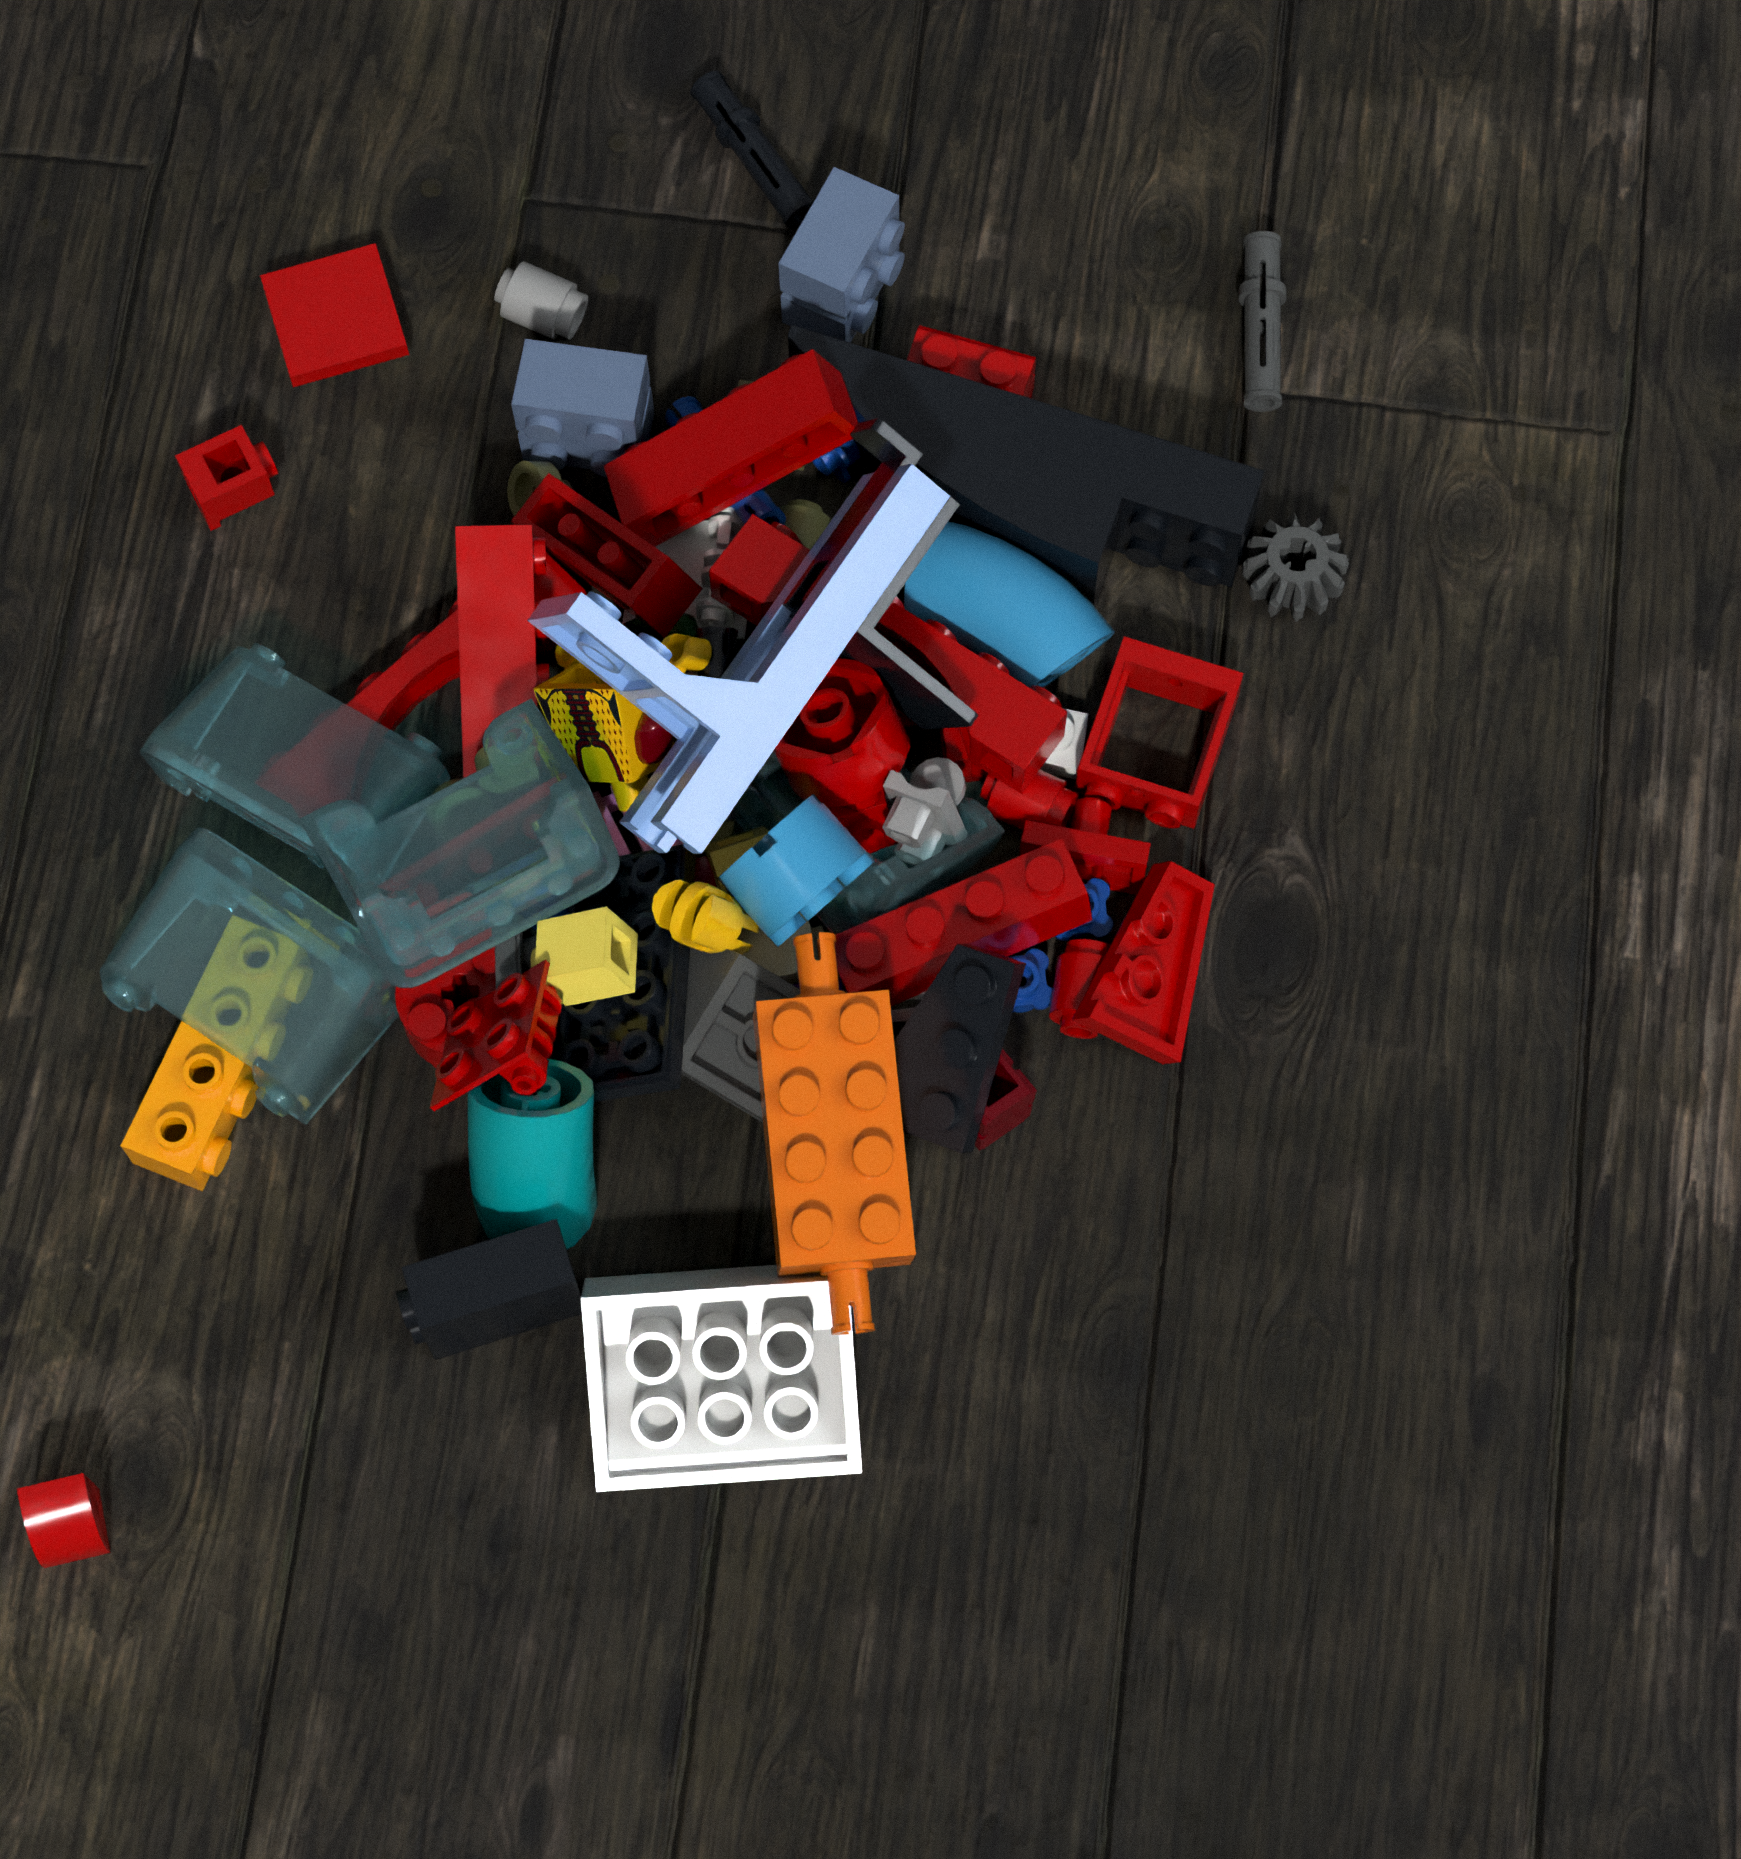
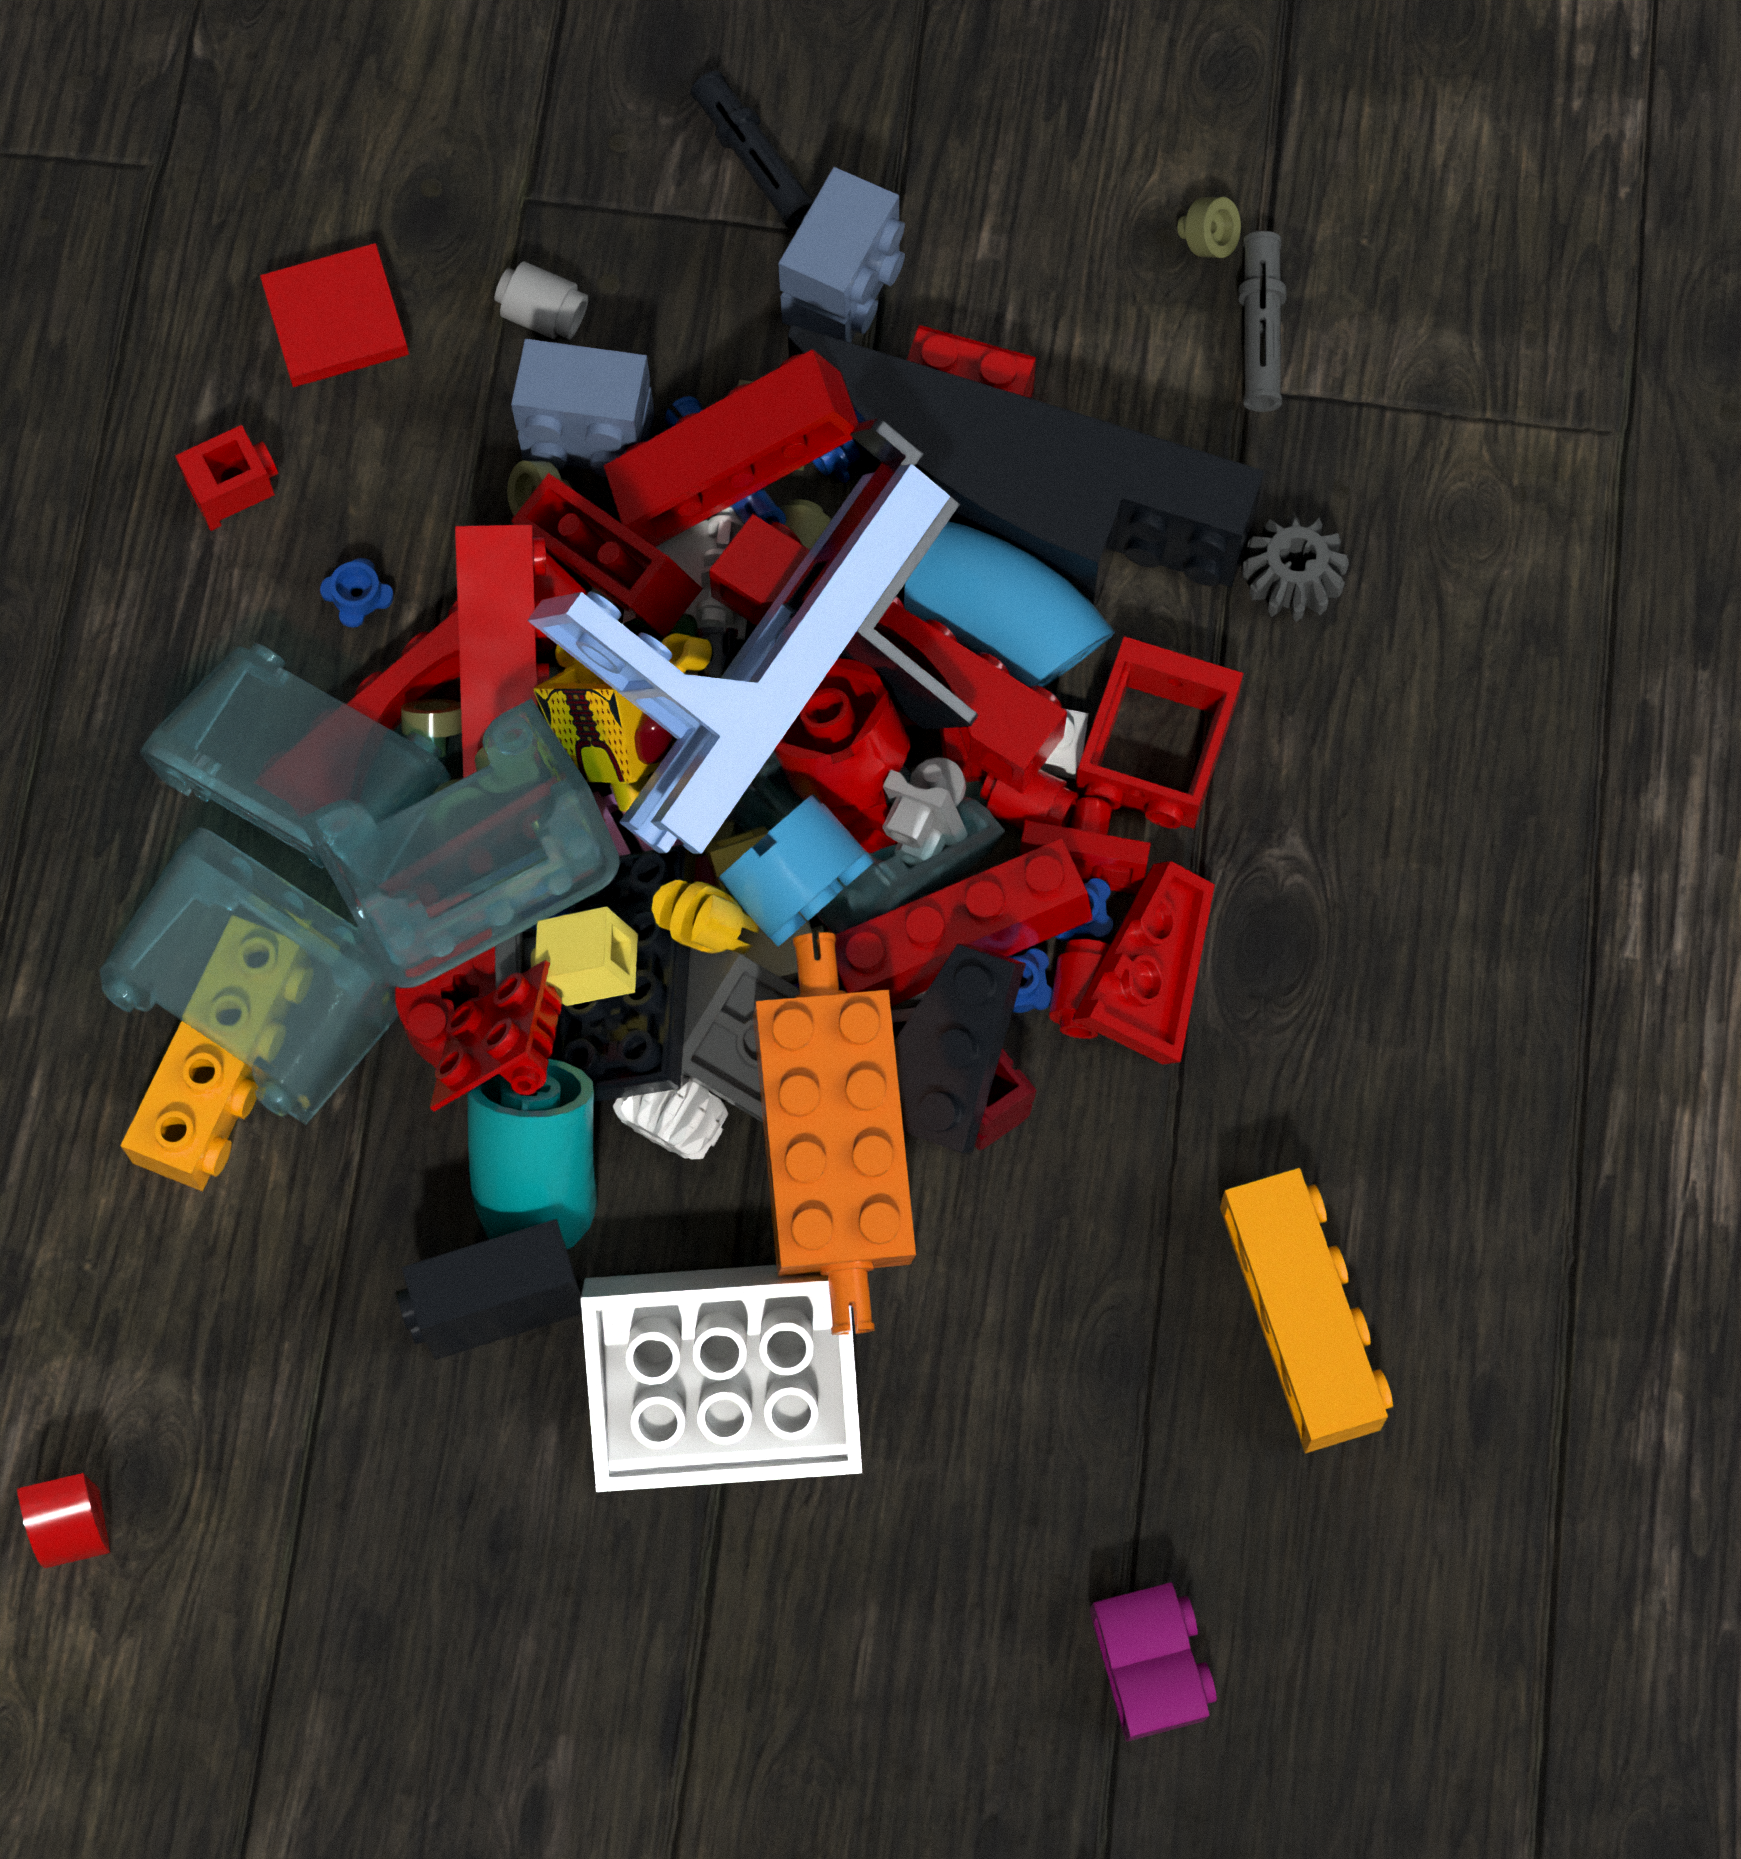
none -> blue plate [320,558,394,628]
none -> olive tile [401,699,462,758]
none -> white gear [613,1074,729,1160]
none -> magenta brick [1090,1582,1217,1742]
none -> olive tile [1177,197,1241,258]
none -> light orange brick [1220,1168,1393,1454]

